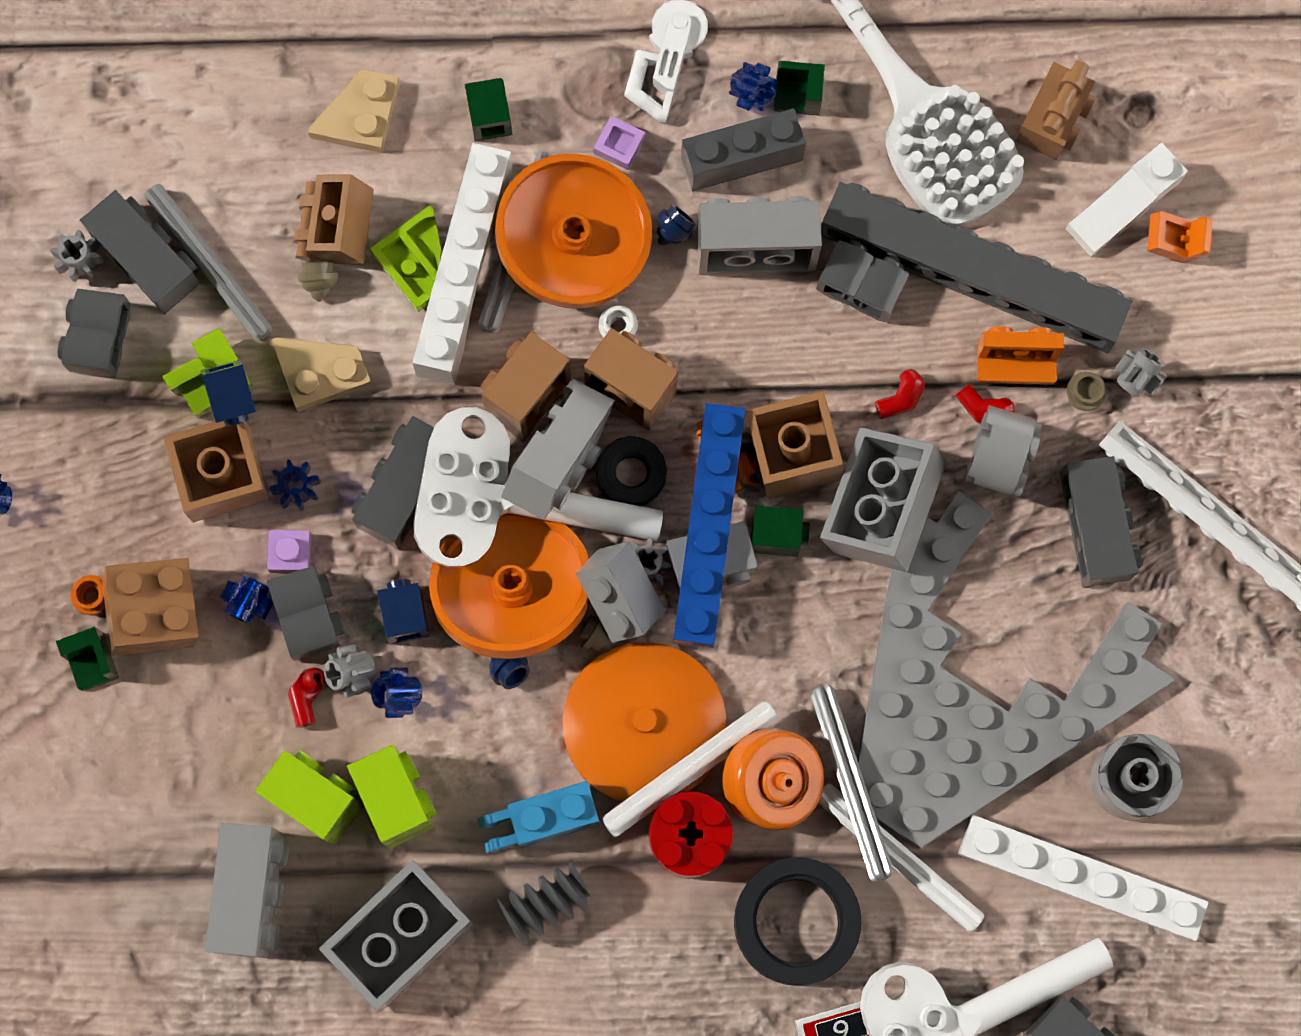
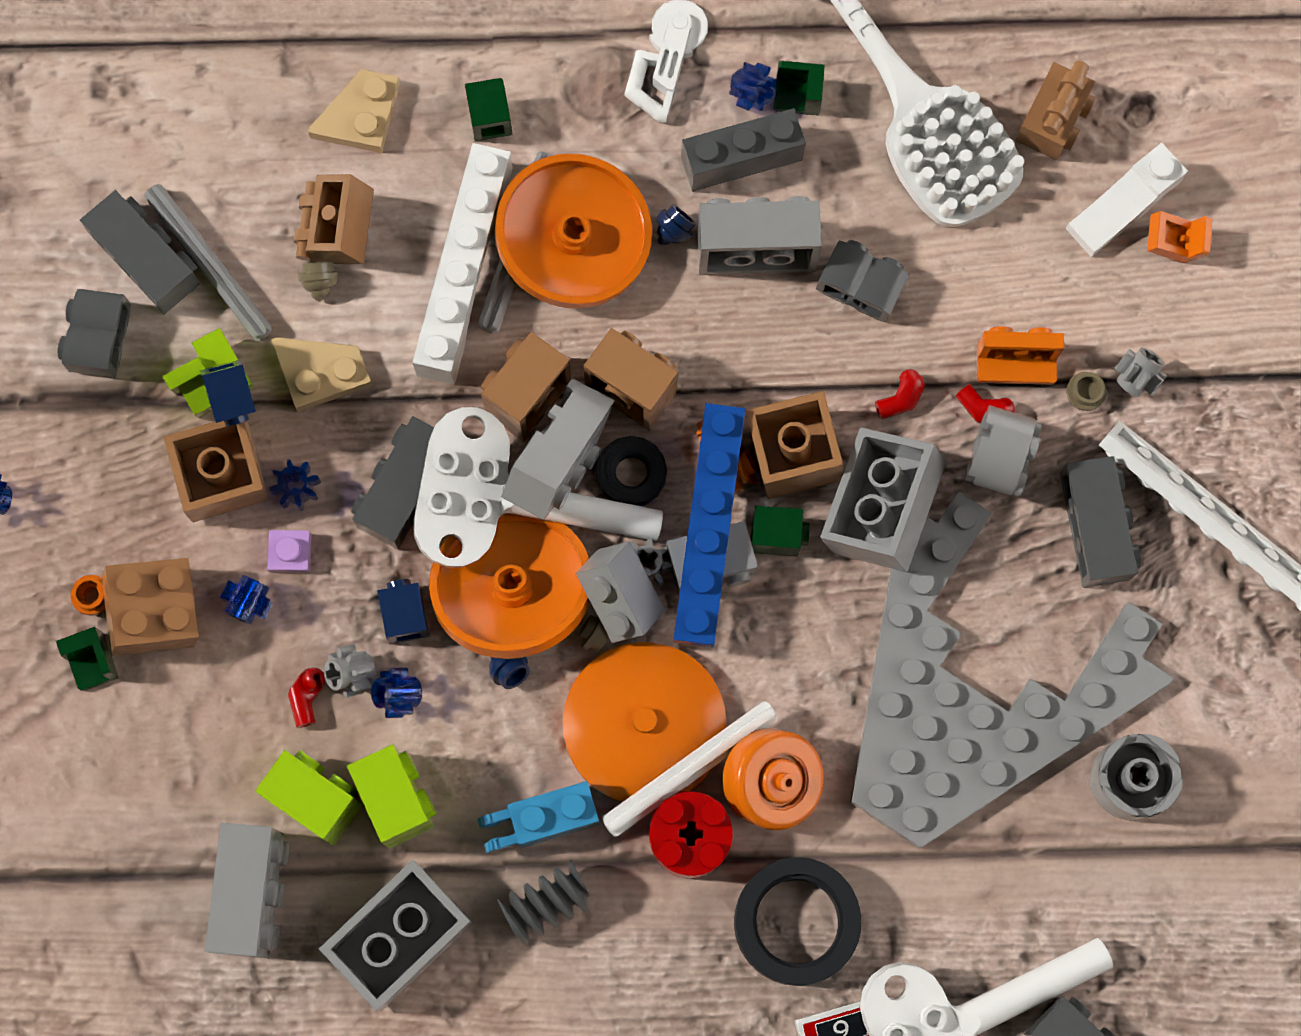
light grey gear [50,230,103,282] -> none
dark grey brick [267,566,345,661] -> none
lime wing [370,205,442,312] -> none
lavender plate [593,116,645,170] -> none
white plate [599,305,638,338] -> none
light grey axle [811,685,893,882] -> none
white axle [818,784,984,931] -> none
dark grey brick [821,181,1132,354] -> none
white plate [958,815,1208,942] -> none

